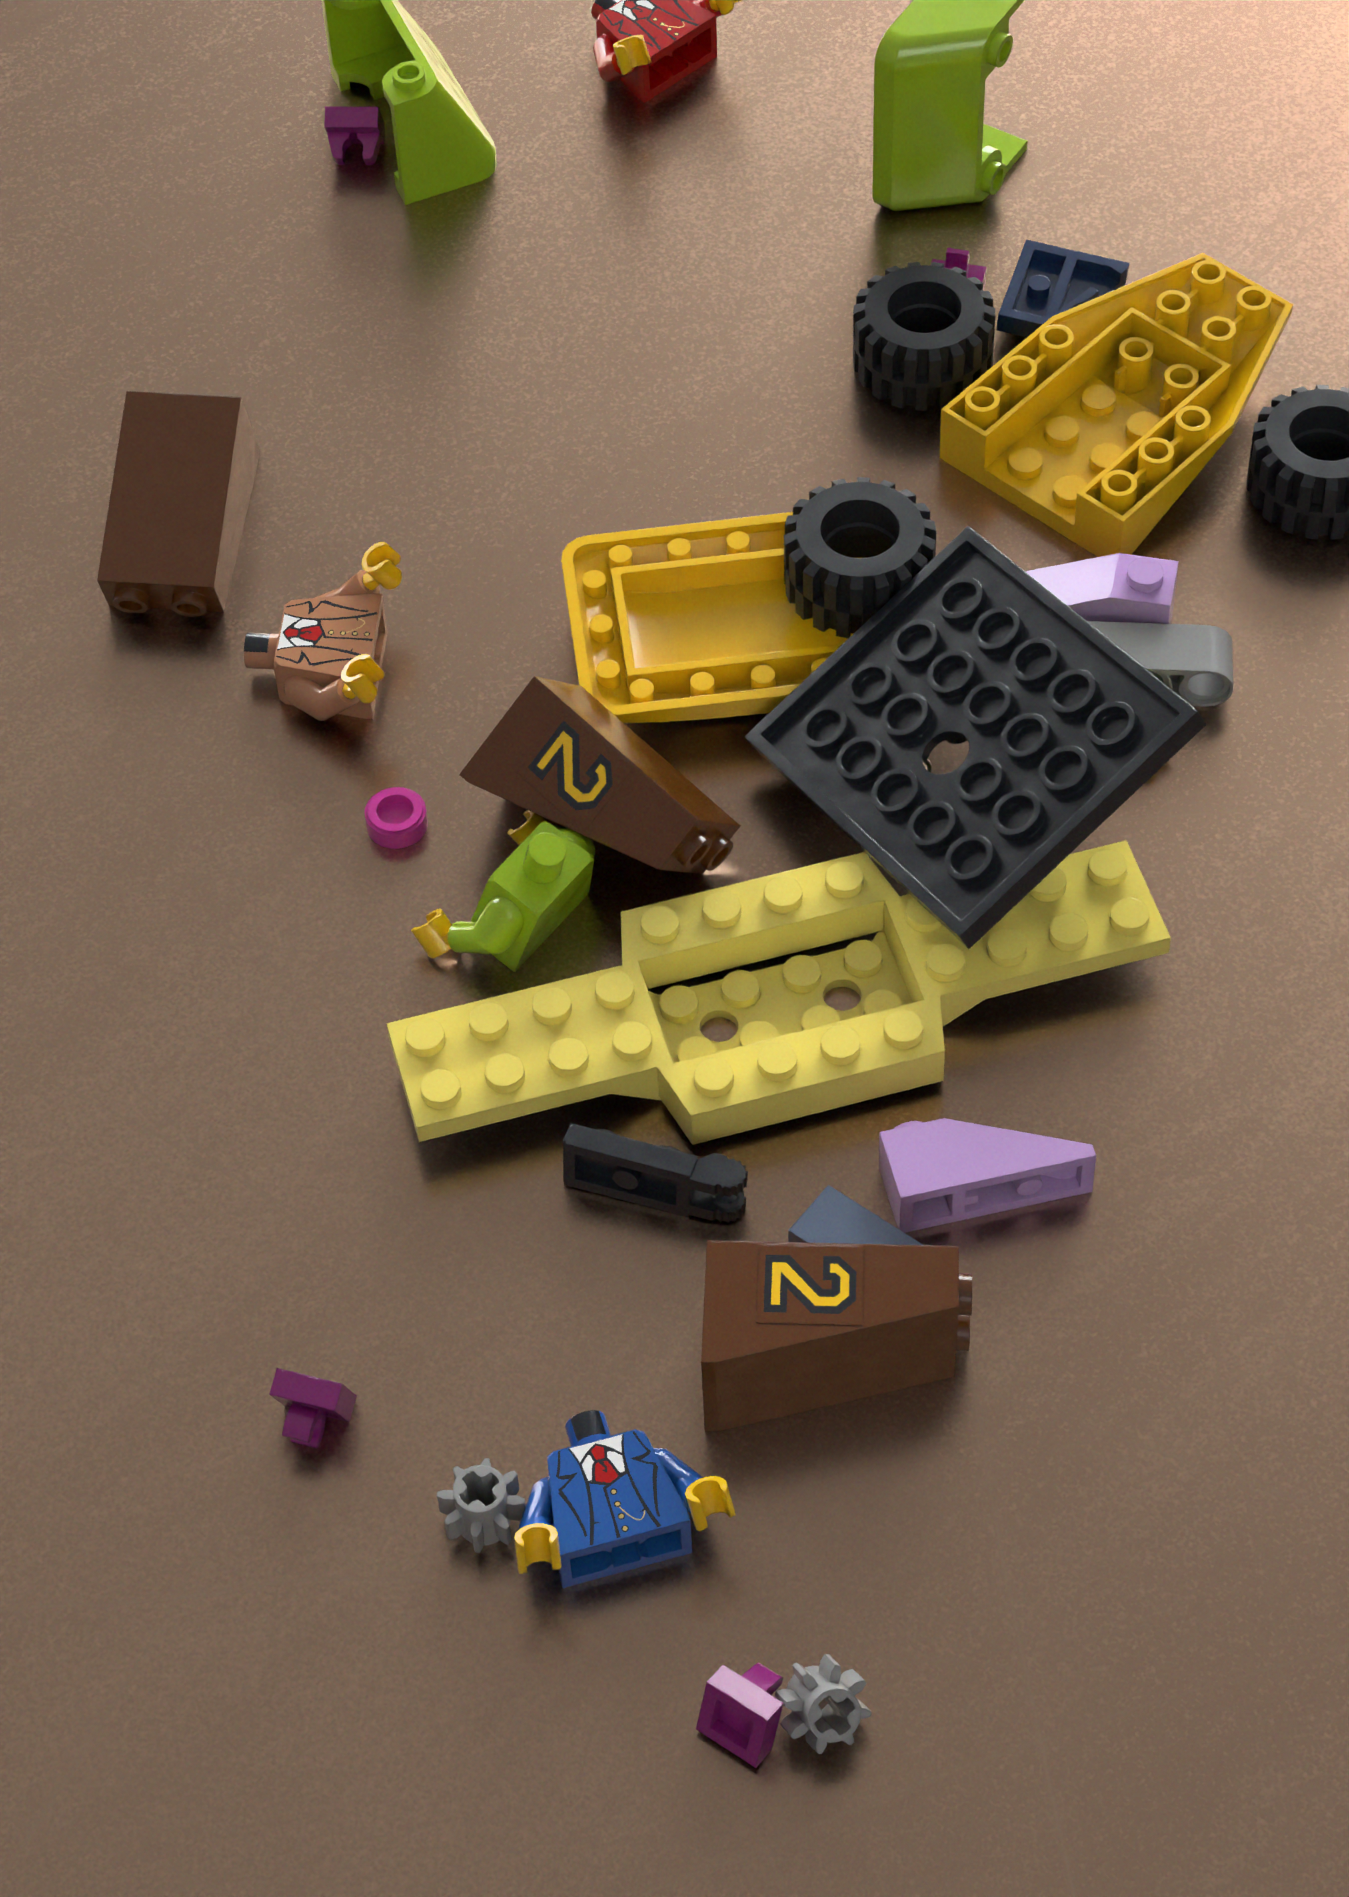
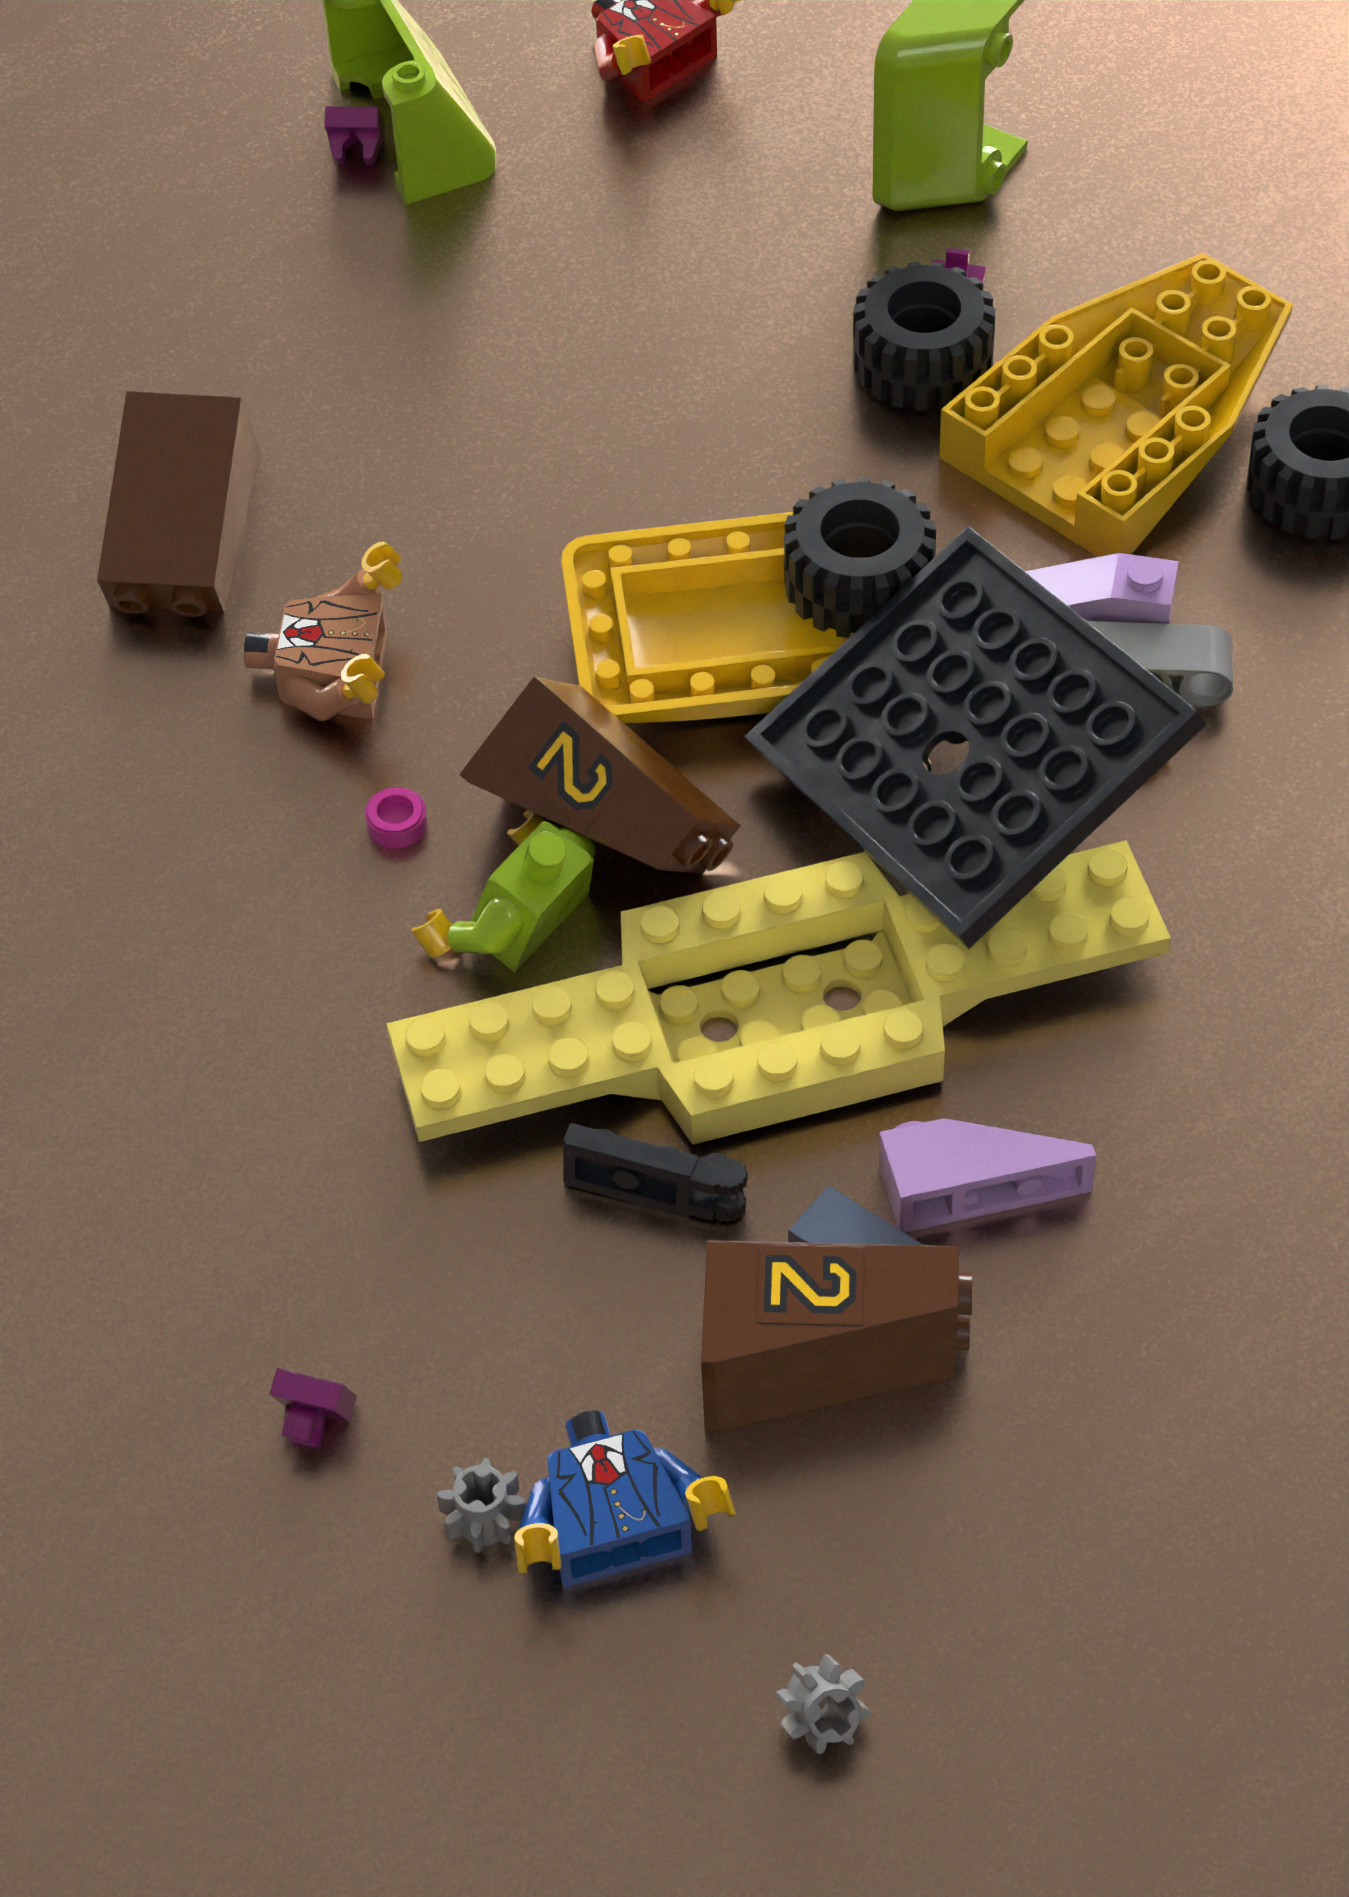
magenta tile [696,1662,784,1768] -> none
dark blue wing [996,239,1130,337] -> none

